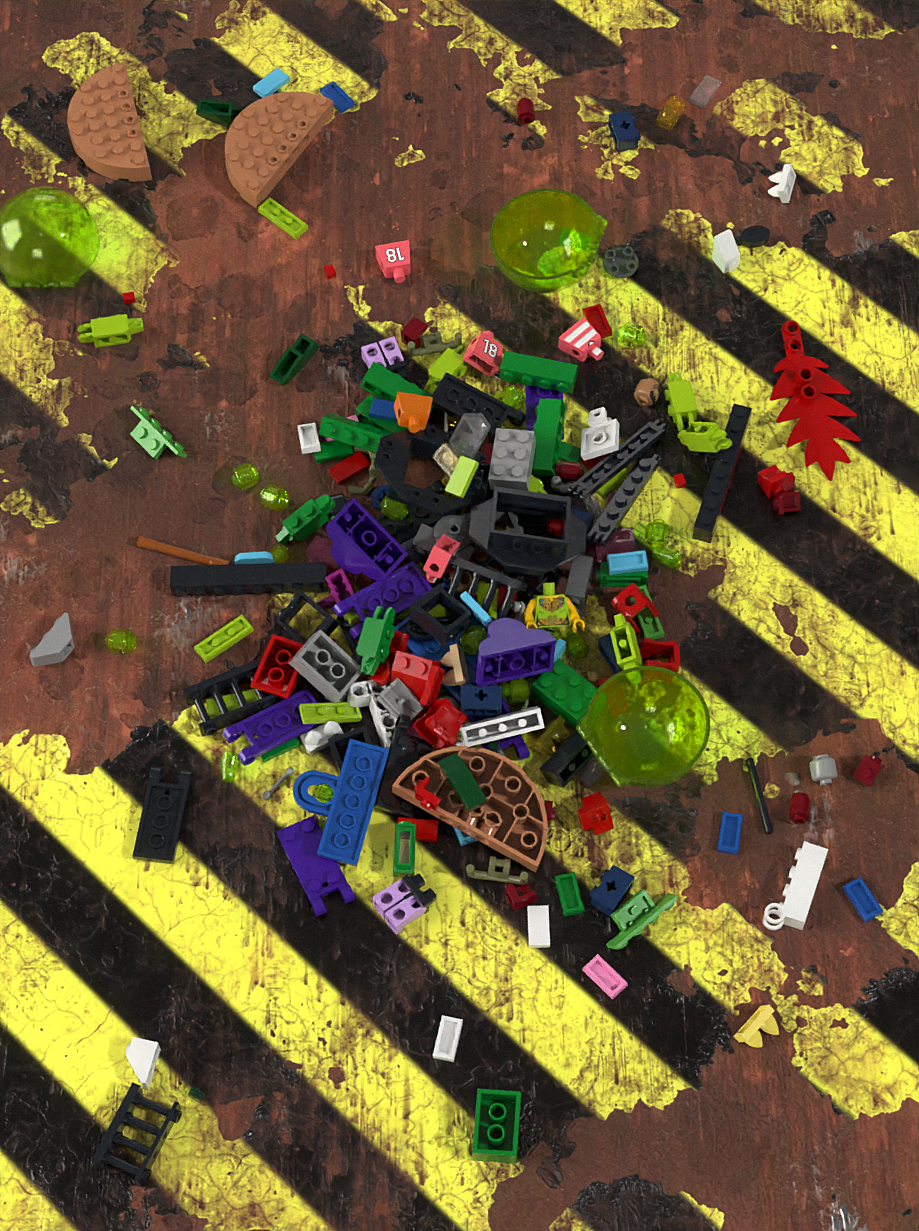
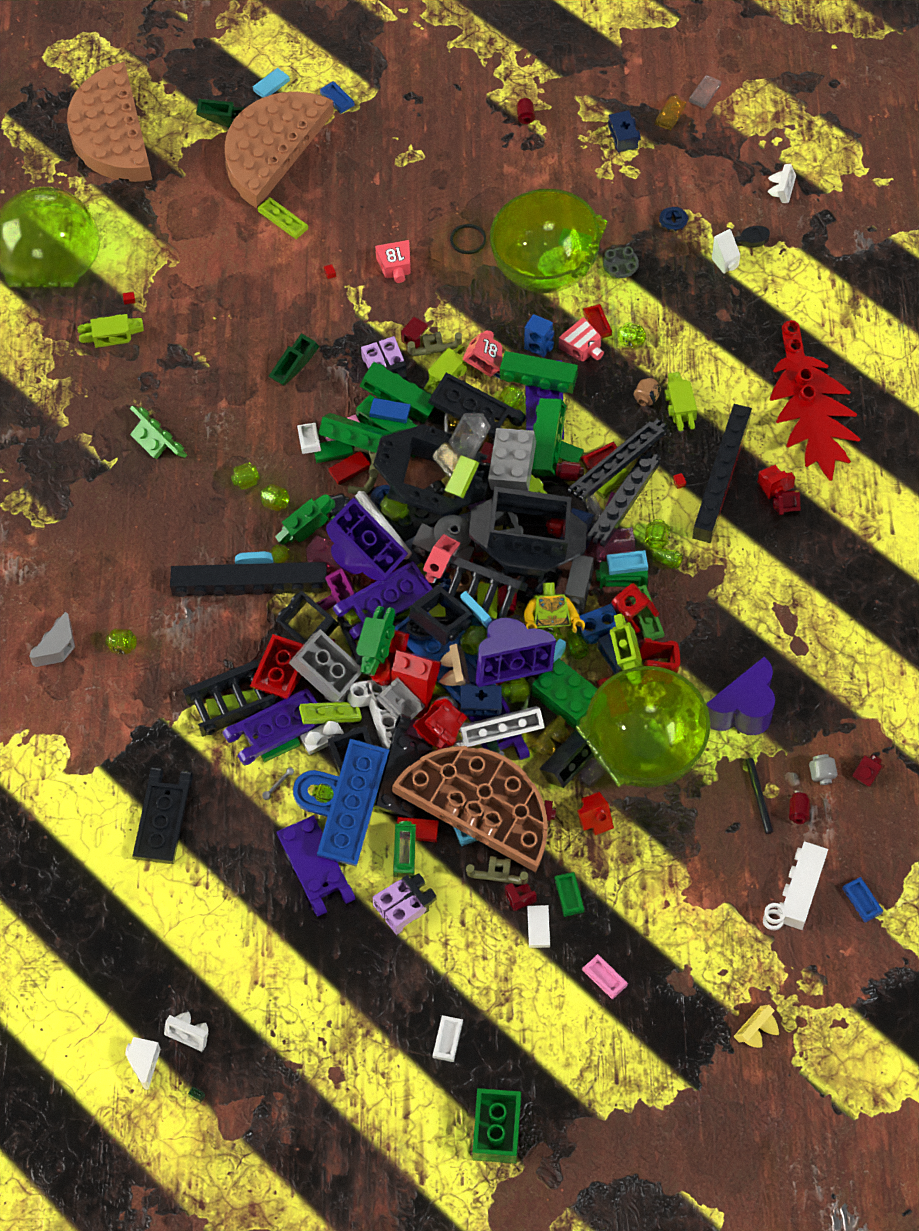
black fence [91,1082,182,1187] -> none
dark orange piece [137,535,231,565] -> none
lime tile [194,614,254,663] -> none
clear neon green cone [220,751,240,783] -> none
orange torso [393,392,433,433] -> none
red bracket [414,776,441,811] -> none
red tile [420,665,445,707] -> none
dark green slope [438,753,487,813] -> none
light grey arm [511,600,526,626] -> none
light grey arm [550,476,576,494] -> none
white plate [581,407,619,461] -> none
dark blue brick [590,865,635,917] -> none
bright green bracket [606,889,678,950] -> none
lime hinge [677,422,732,453] -> none
blue tile [717,812,743,855] -> none
none -> white tile [164,1011,208,1052]
none -> white axle [355,491,412,560]
none -> black piece [450,224,486,254]
none -> blue brick [524,314,554,357]
none -> blue brick [576,604,617,646]
none -> dark blue gear [659,207,688,232]
none -> dark purple brick [703,657,775,735]

